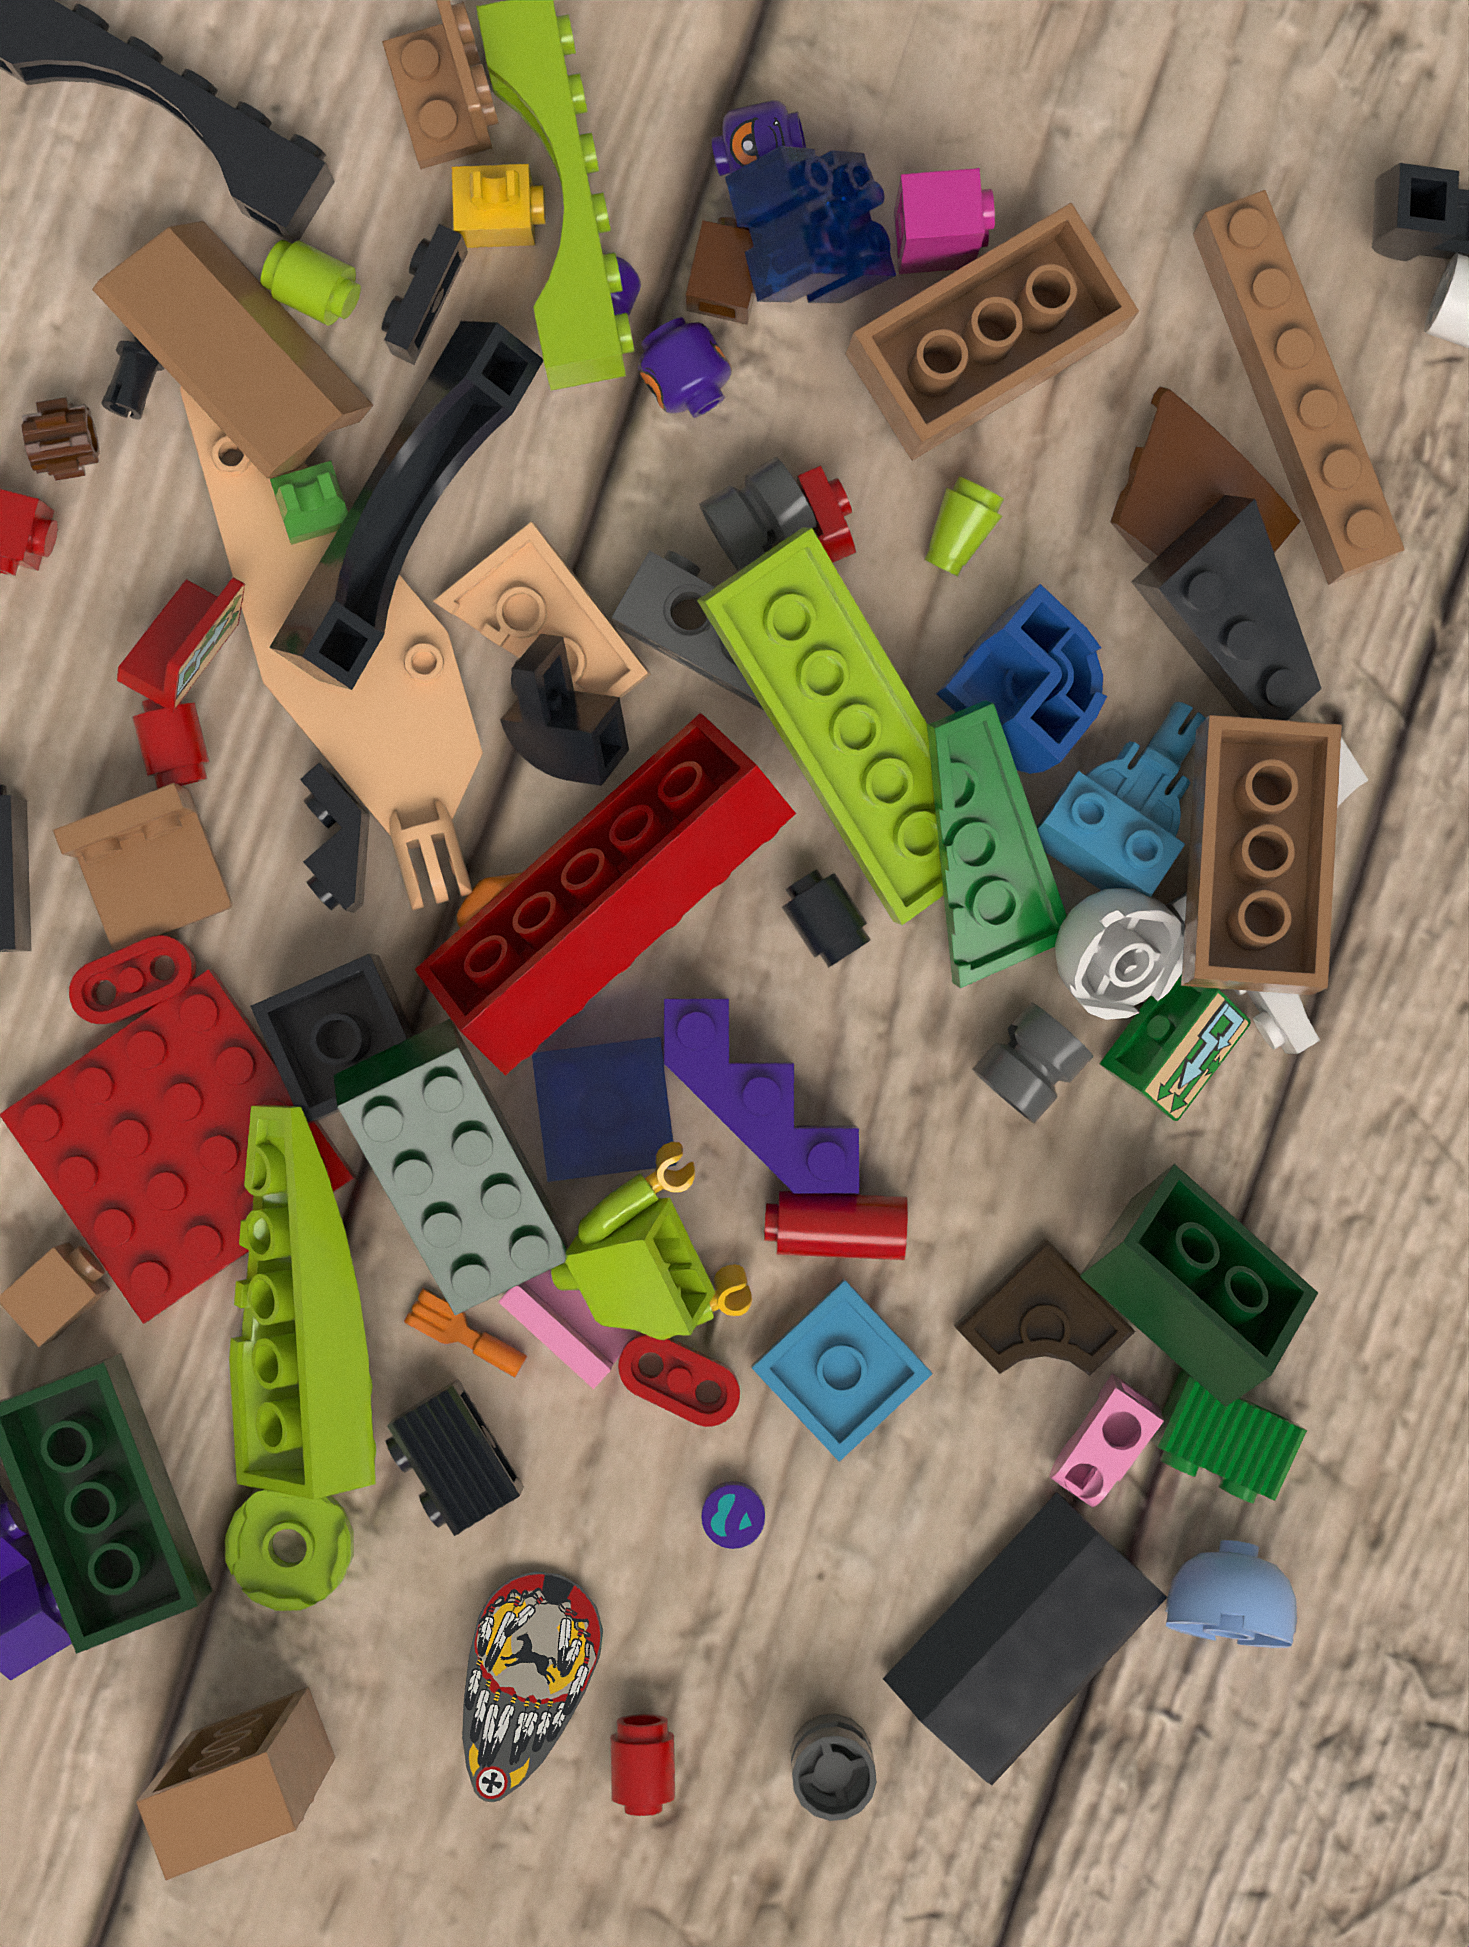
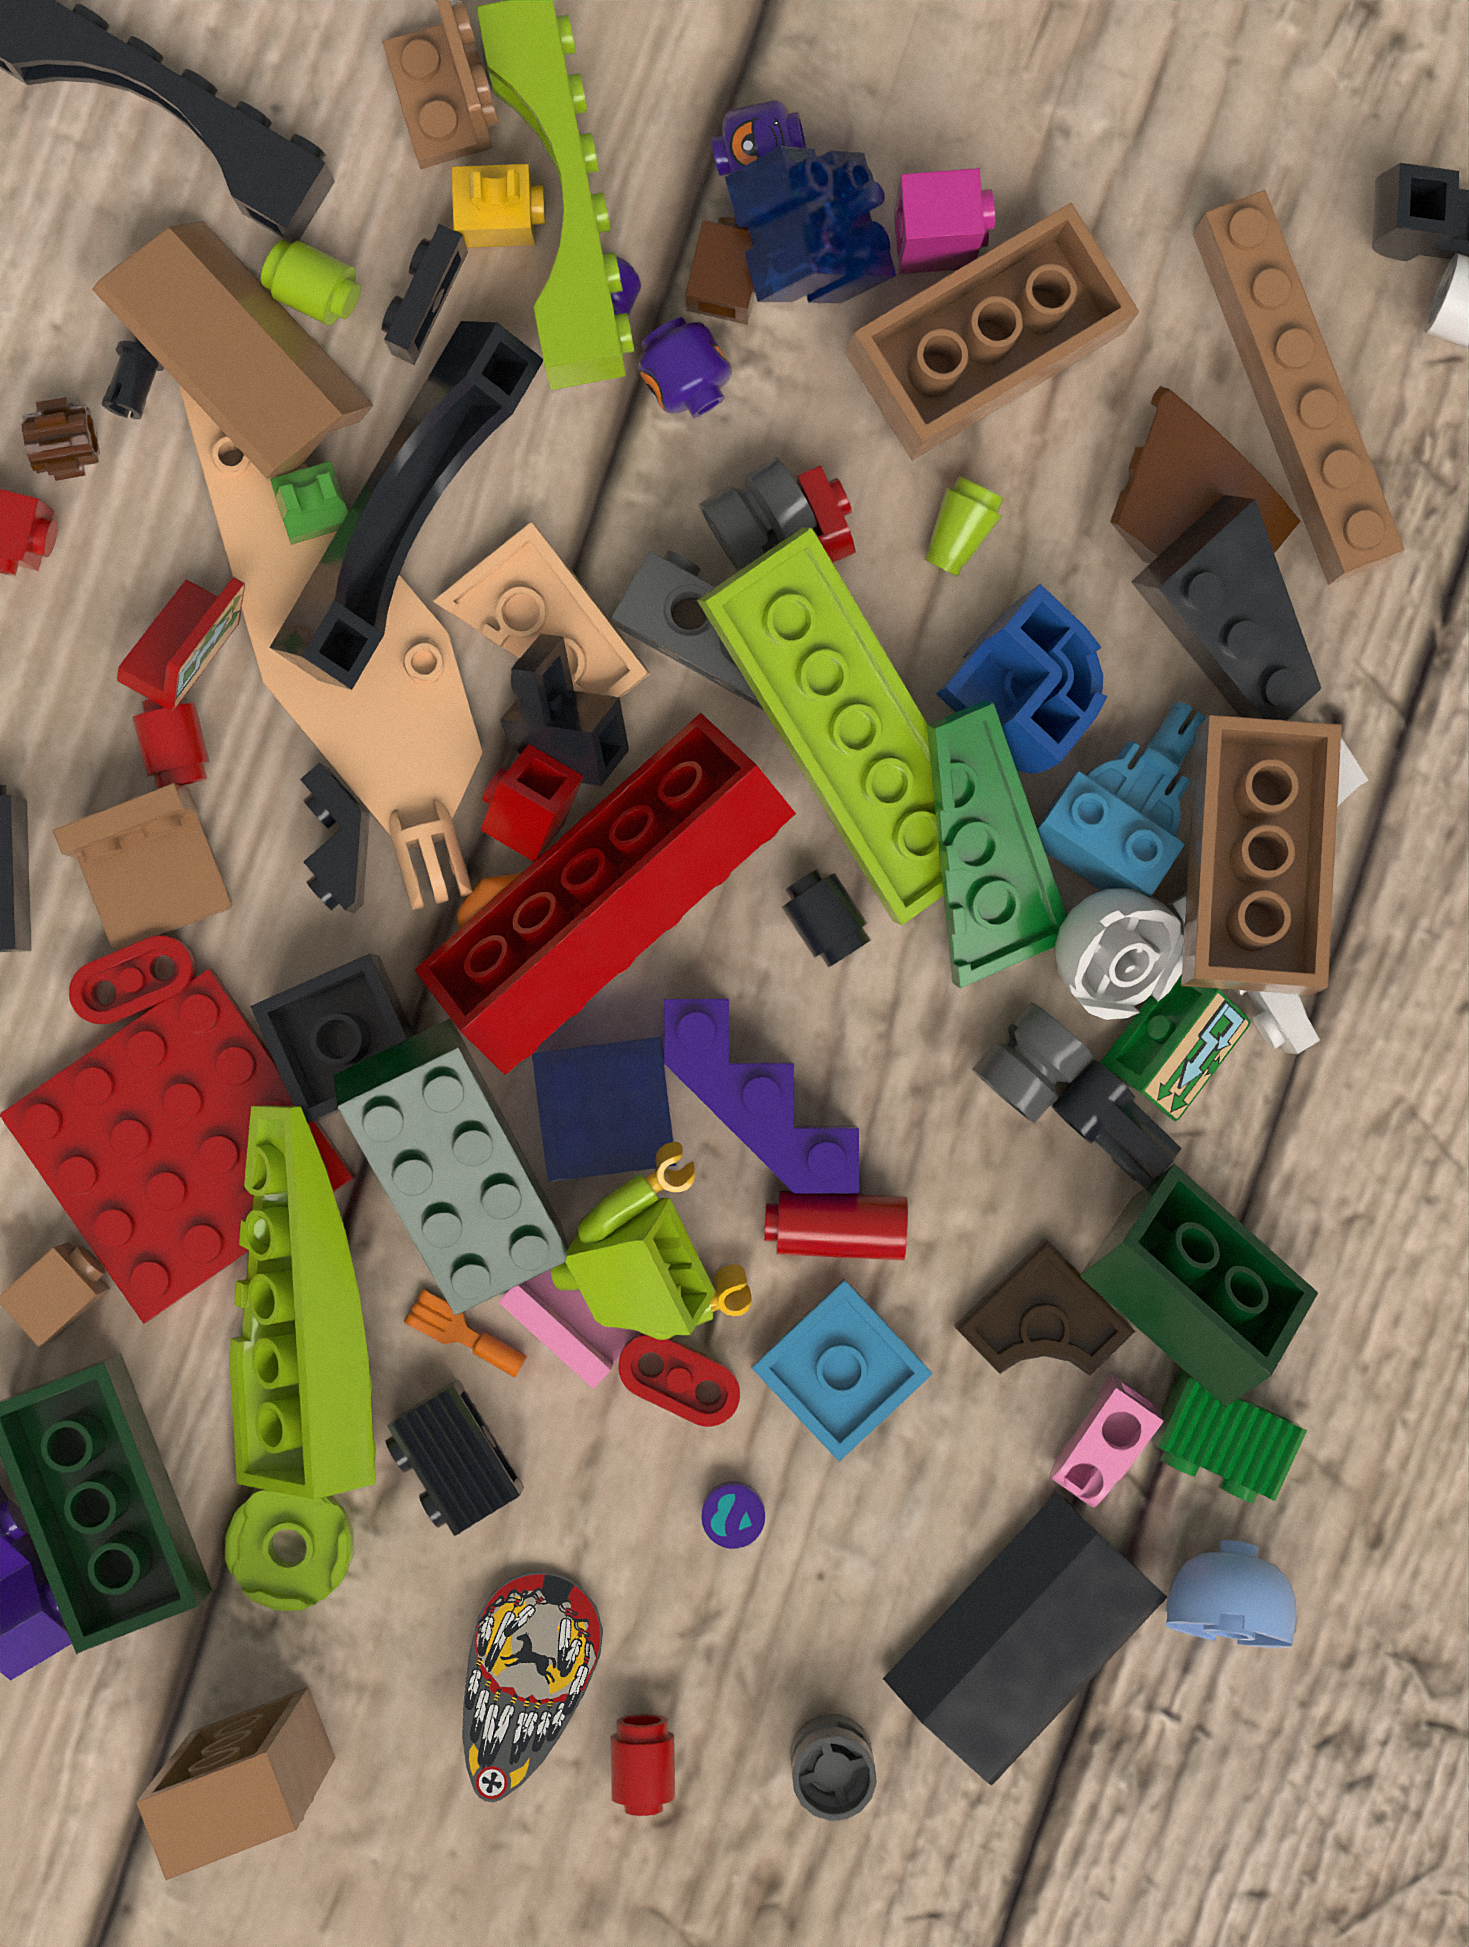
none -> red brick [480,744,584,862]
none -> black piece [1050,1059,1182,1188]

